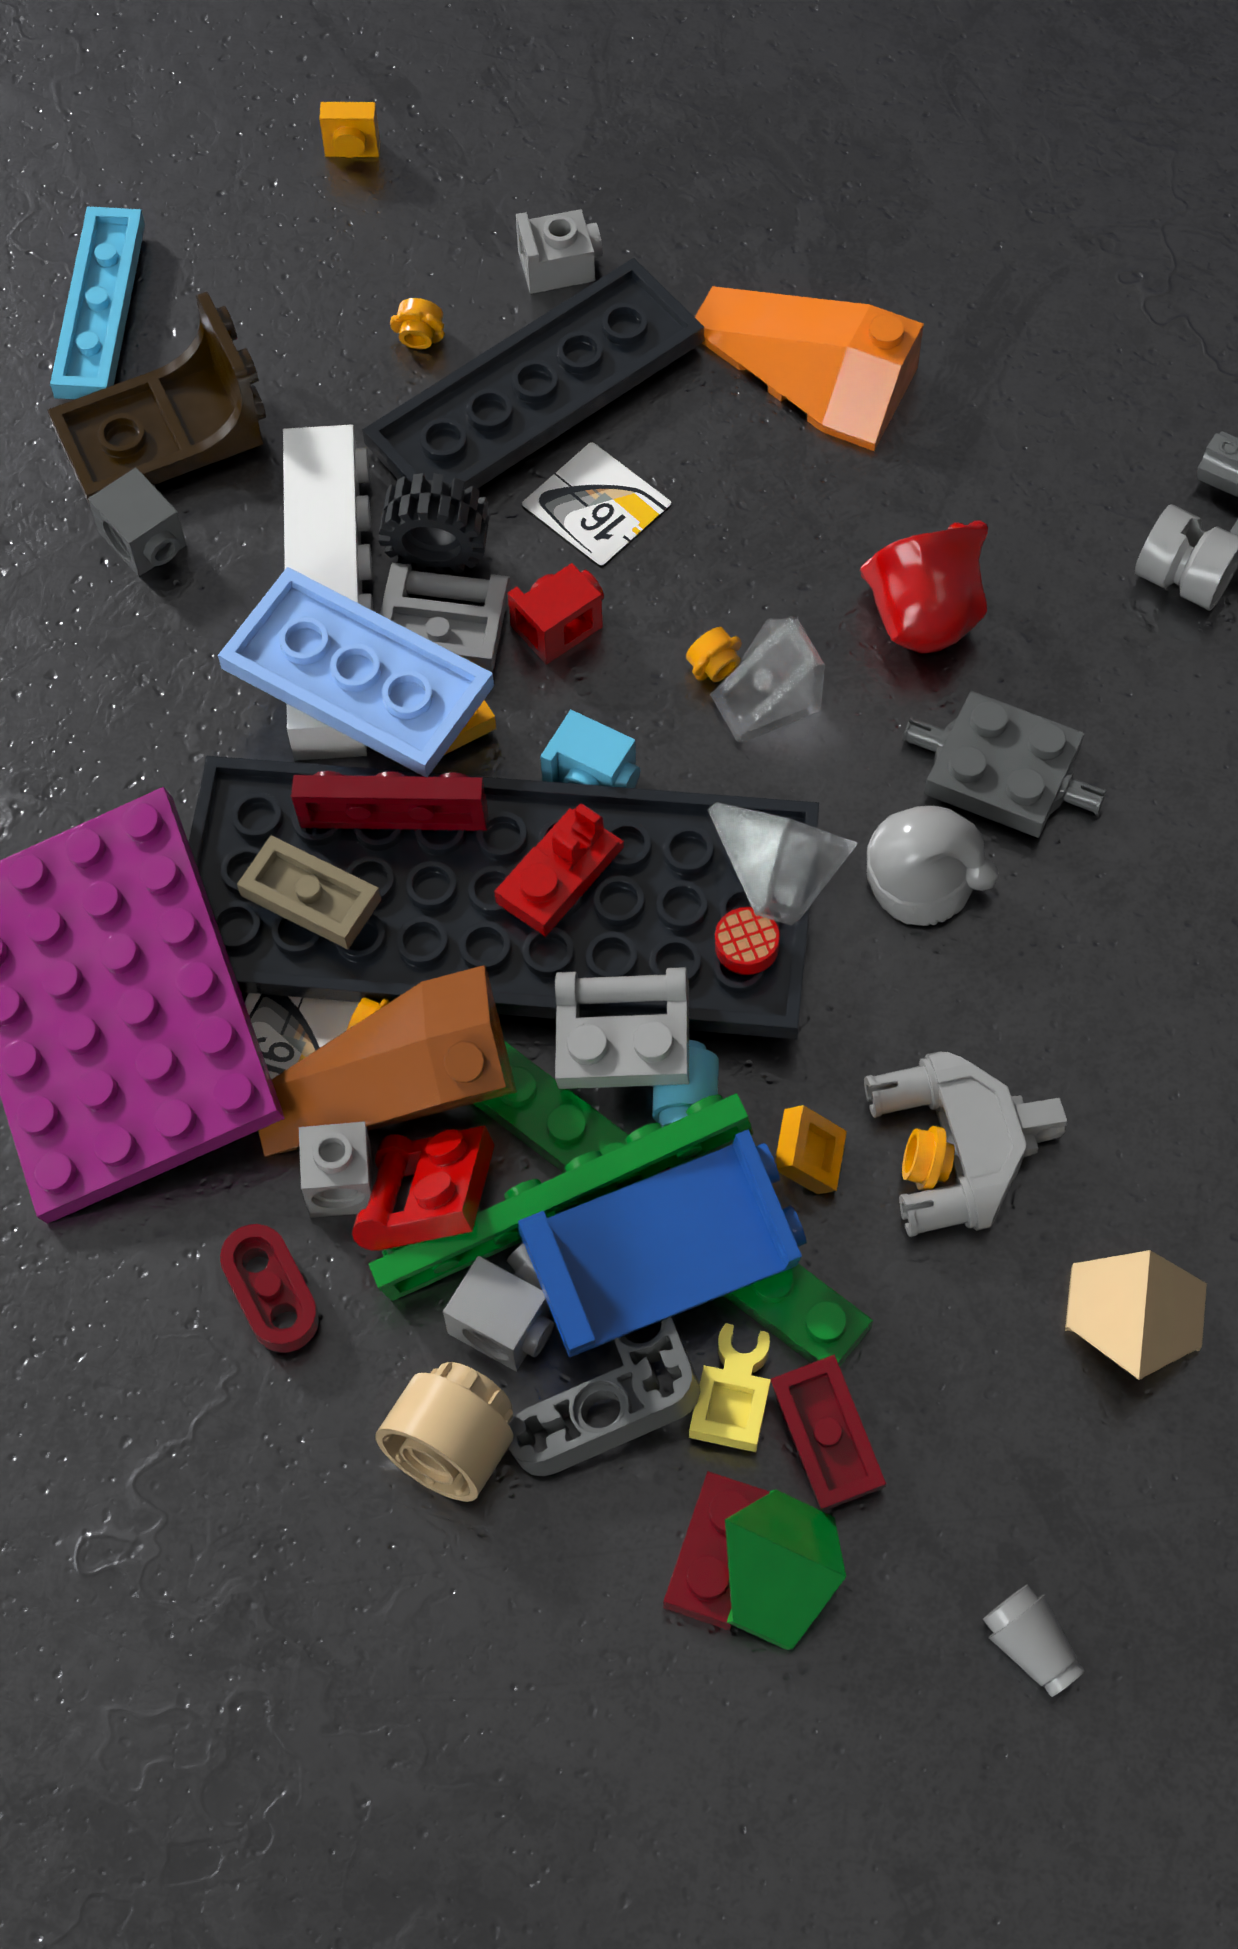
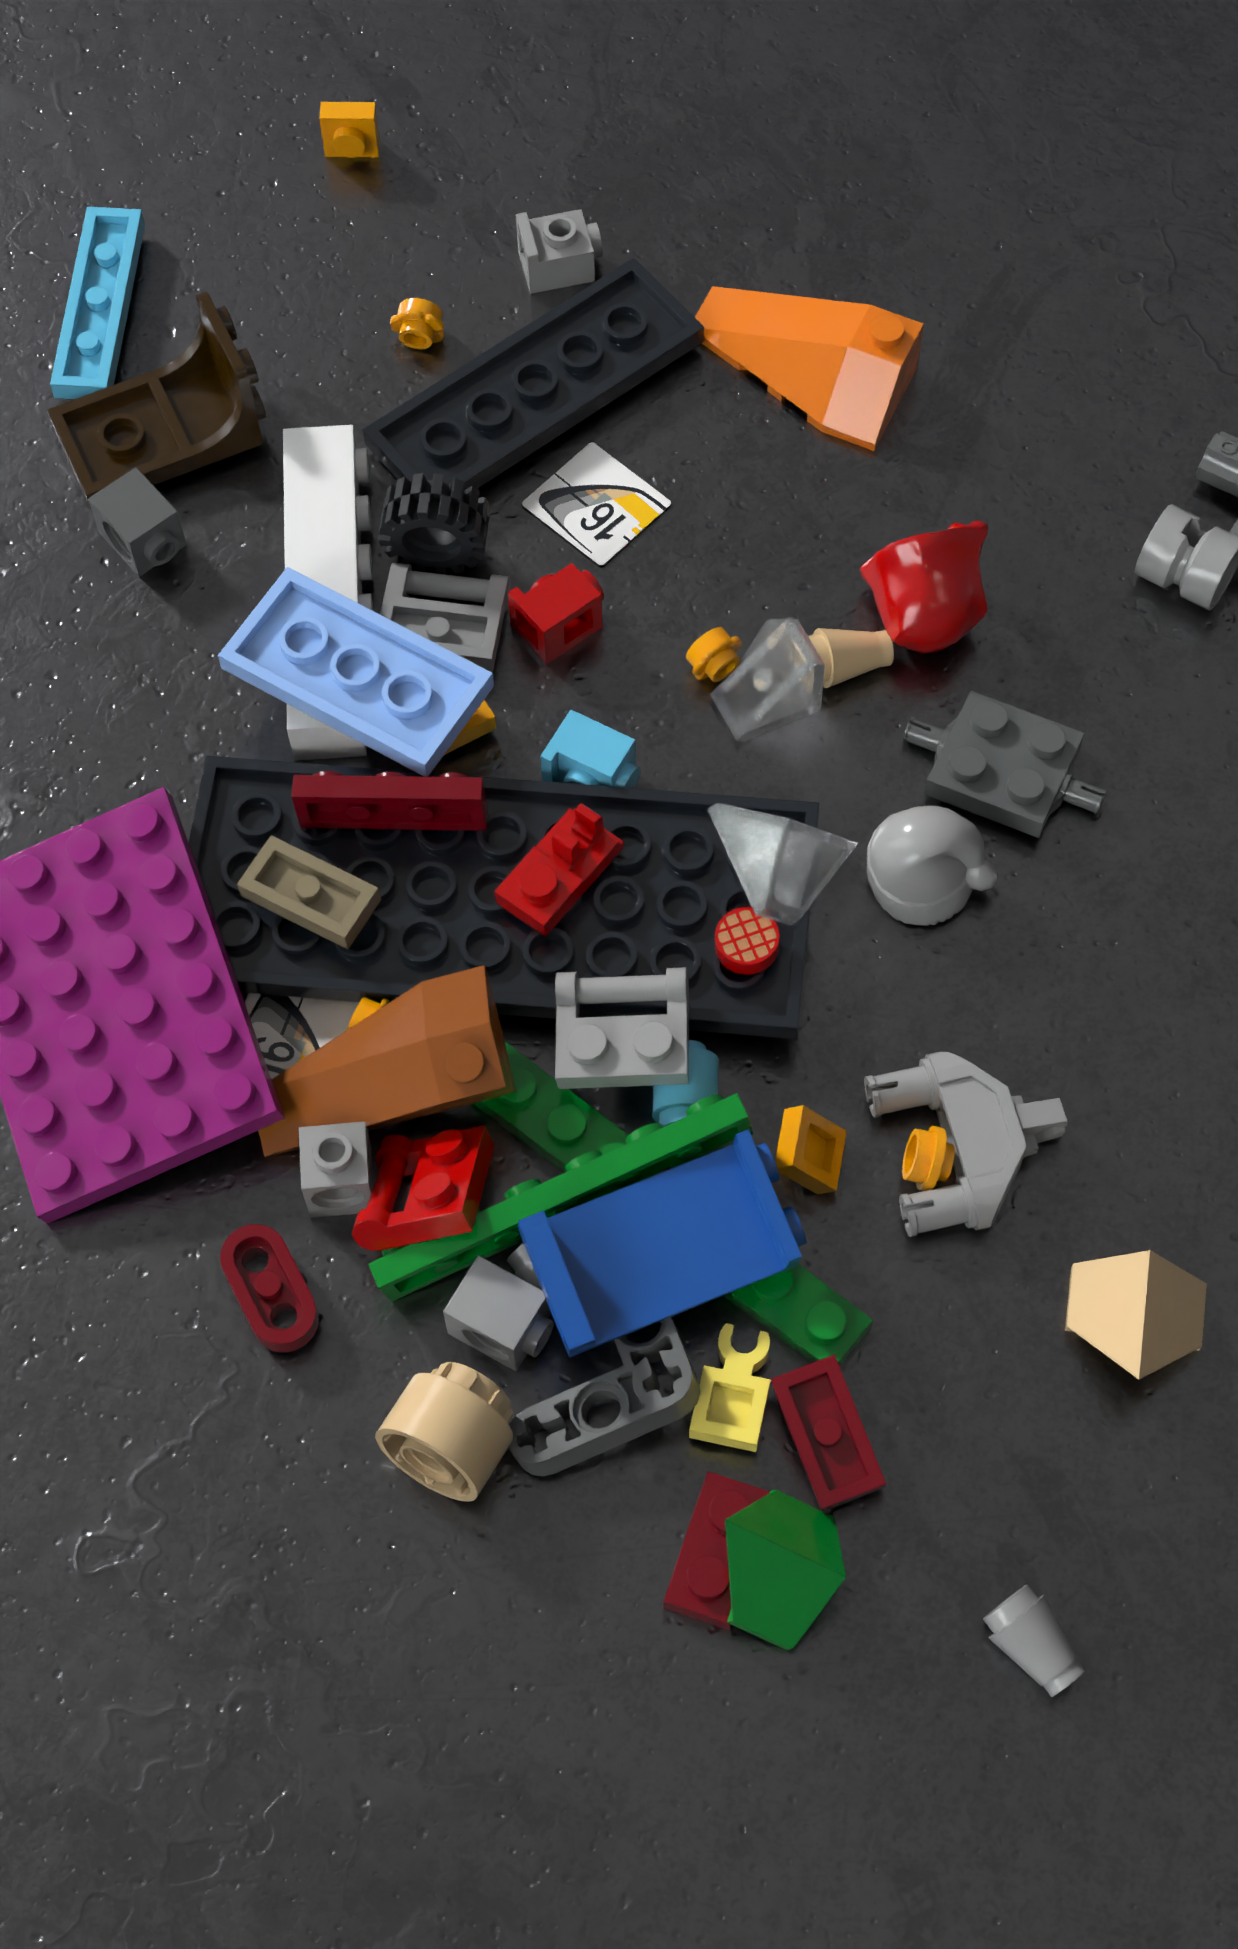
none -> tan cone [800,628,894,688]

